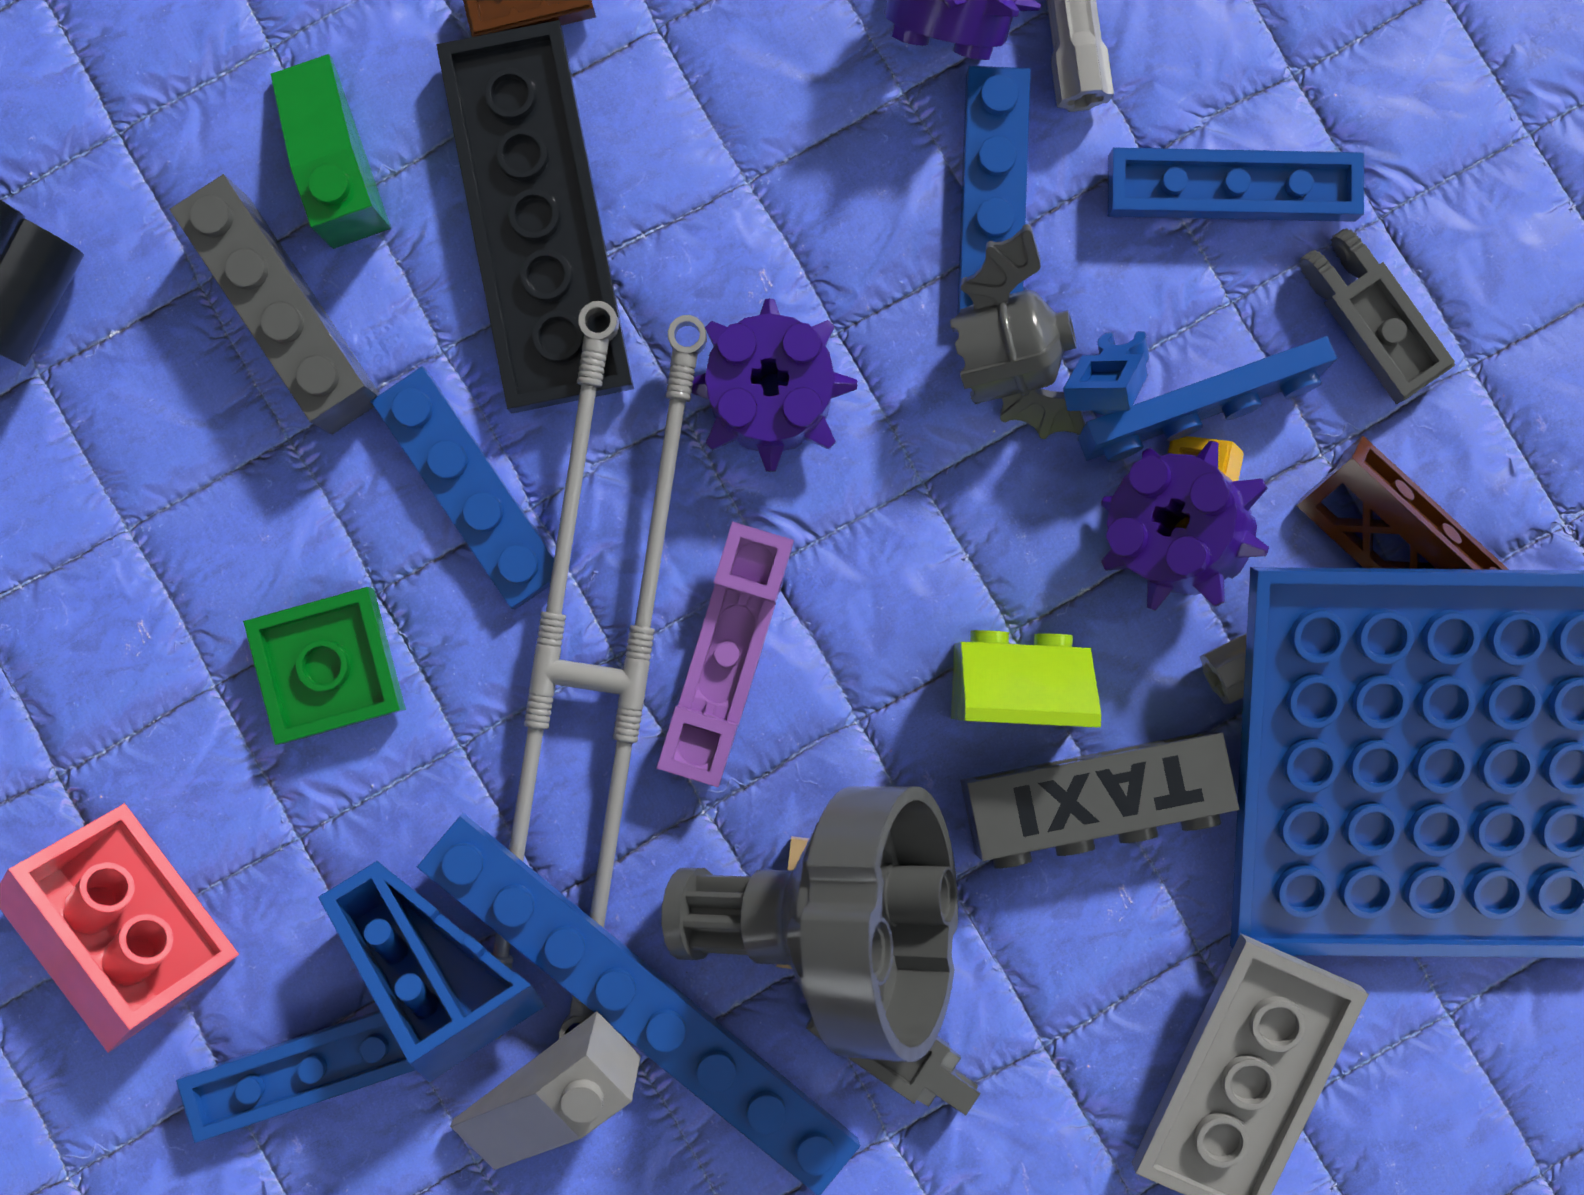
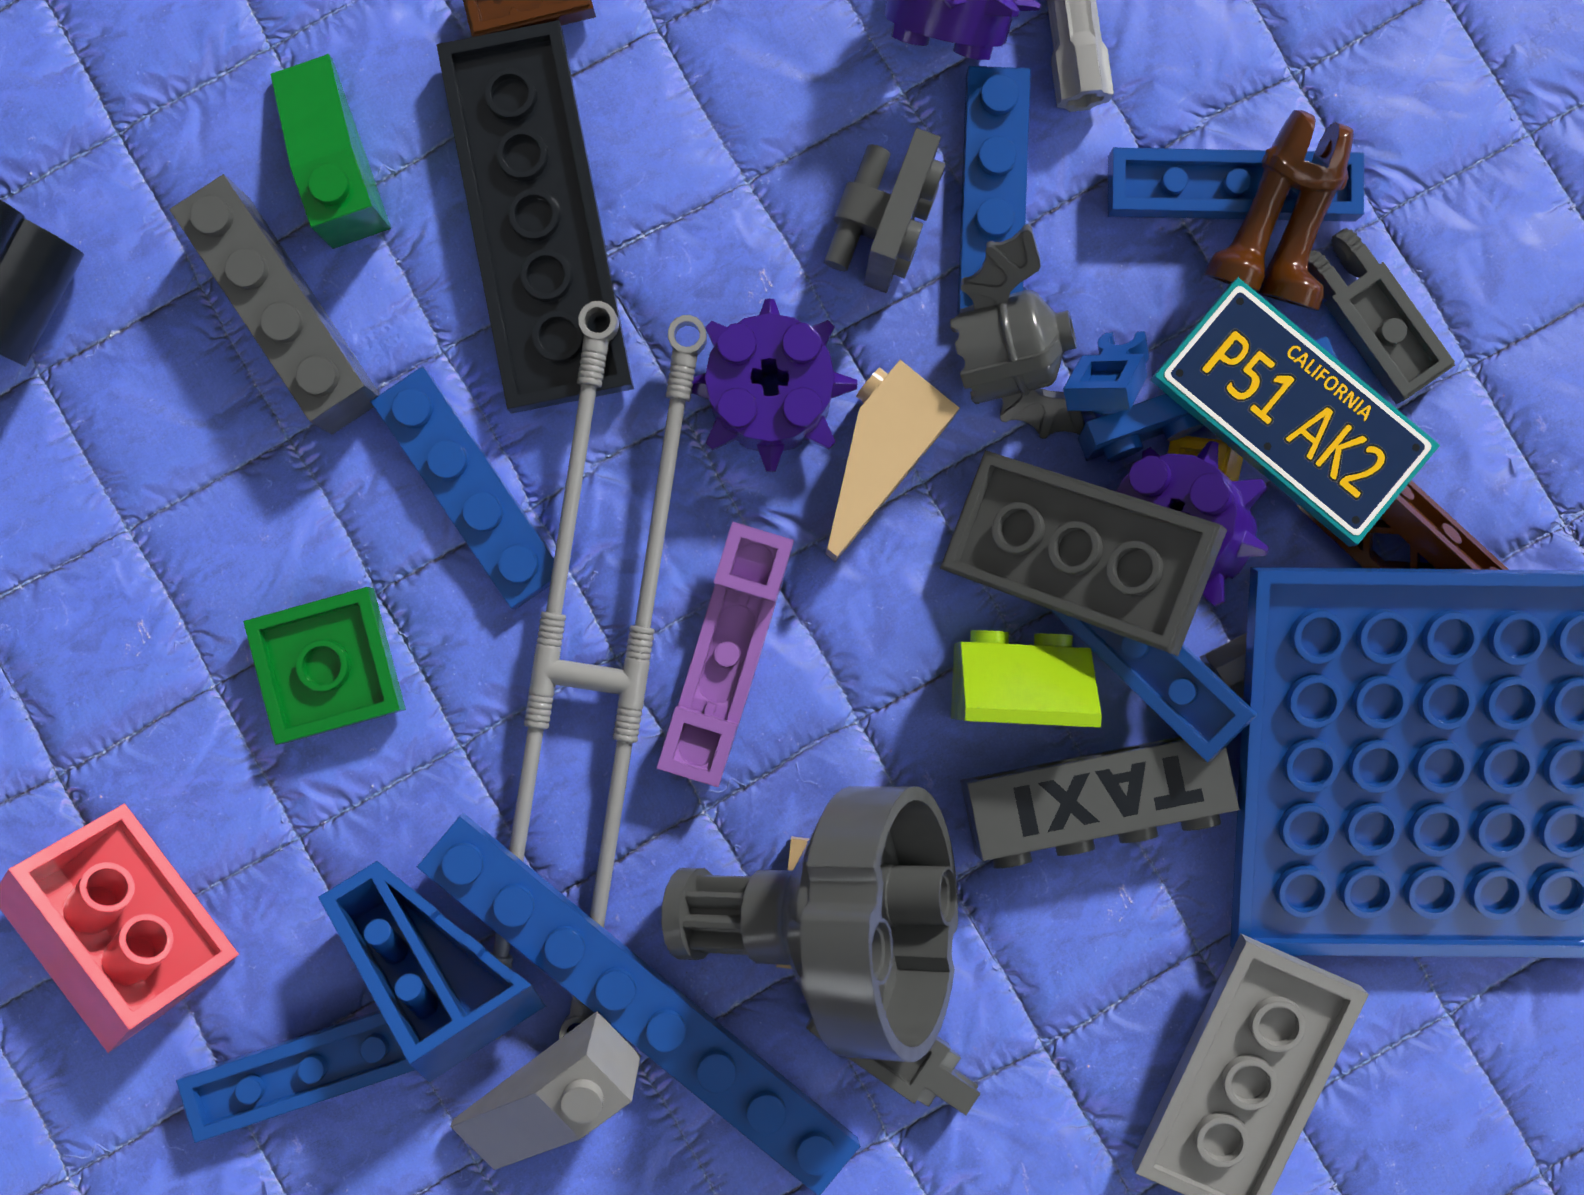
none -> dark grey plate [824,128,946,293]
none -> tan slope [826,360,960,562]
none -> dark grey tile [940,450,1228,656]
none -> blue plate [1051,610,1258,762]
none -> tile [1150,277,1440,547]
none -> reddish brown piece [1204,110,1354,311]

